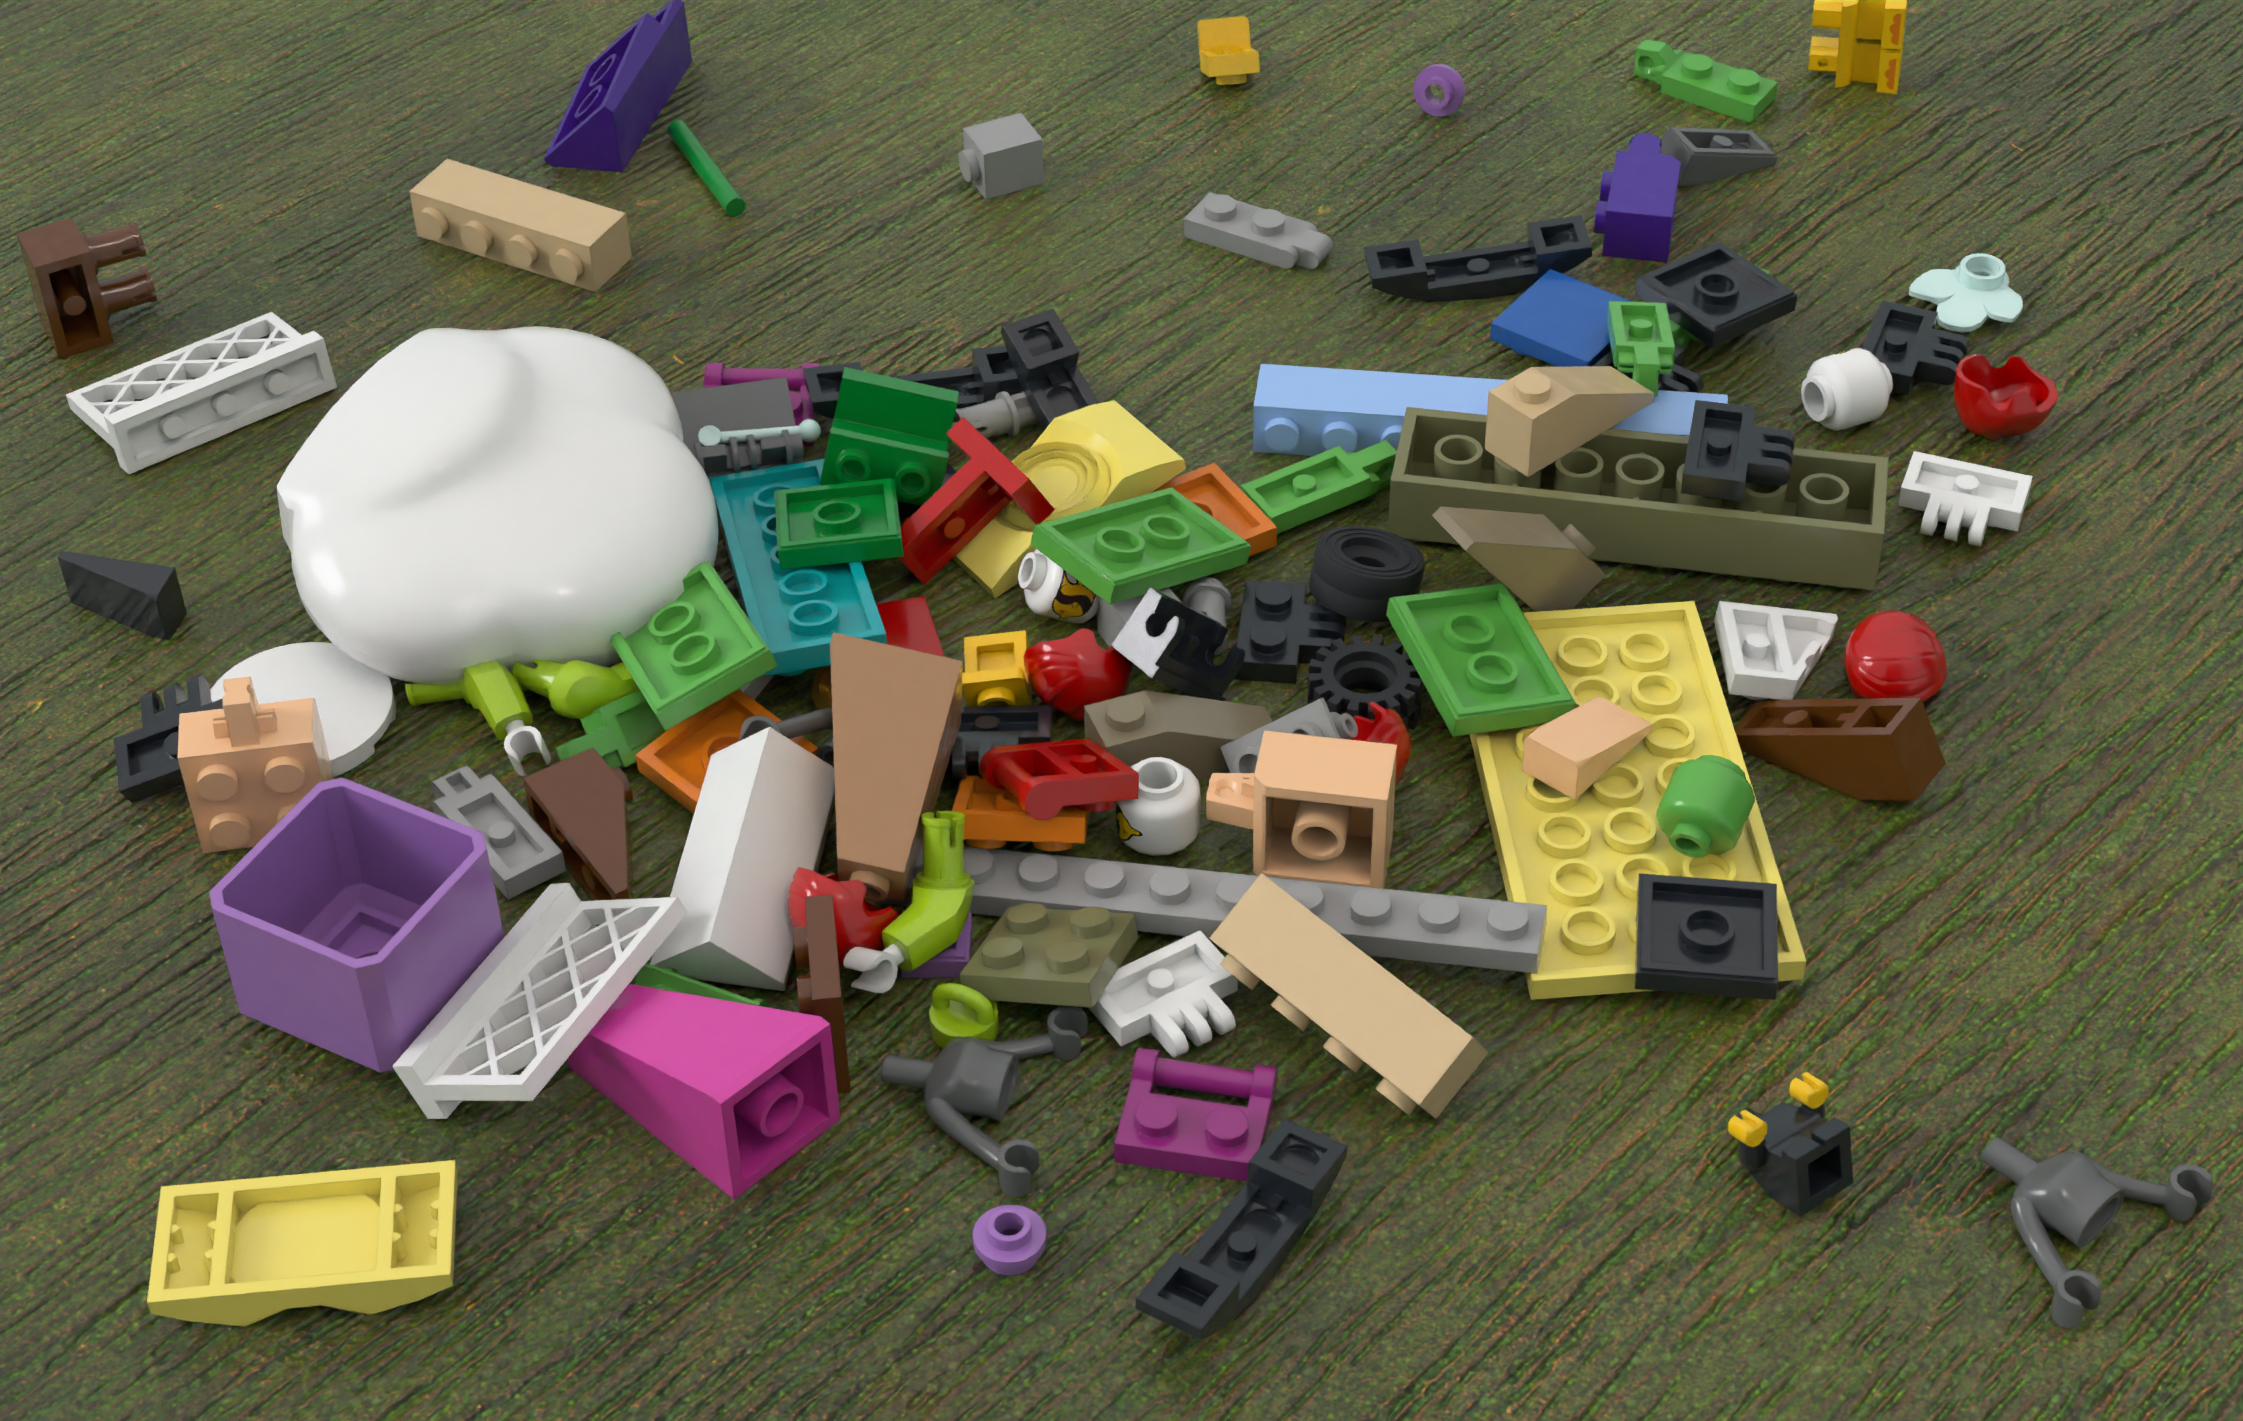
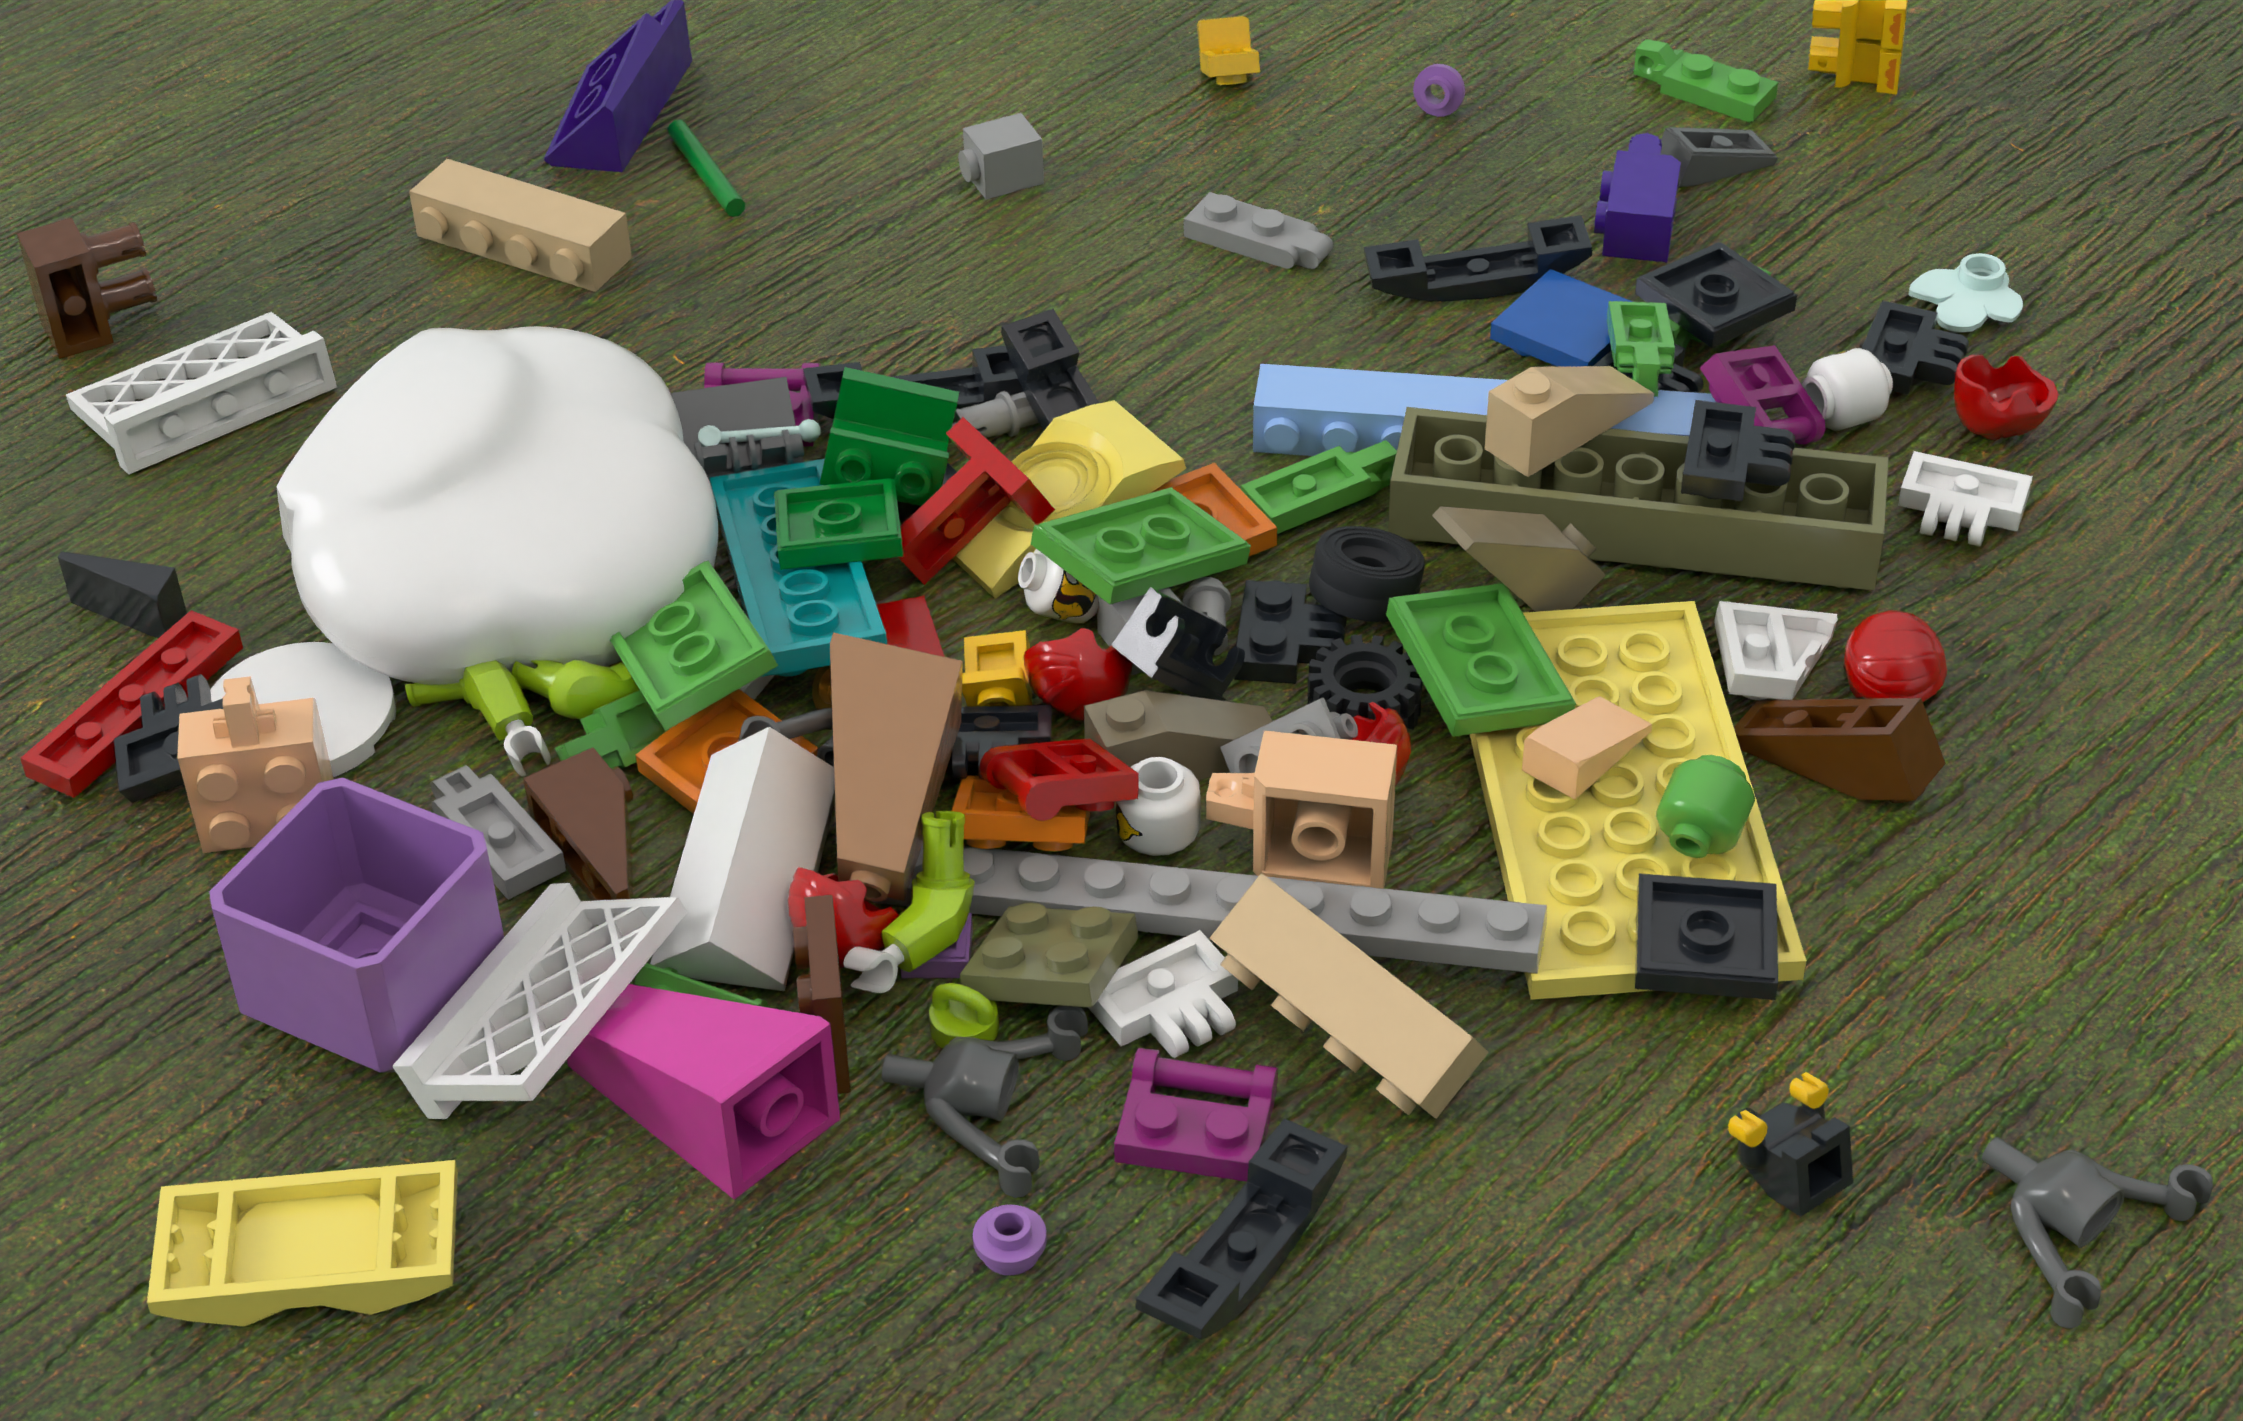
none -> red plate [20,610,243,798]
none -> magenta plate [1699,345,1826,445]

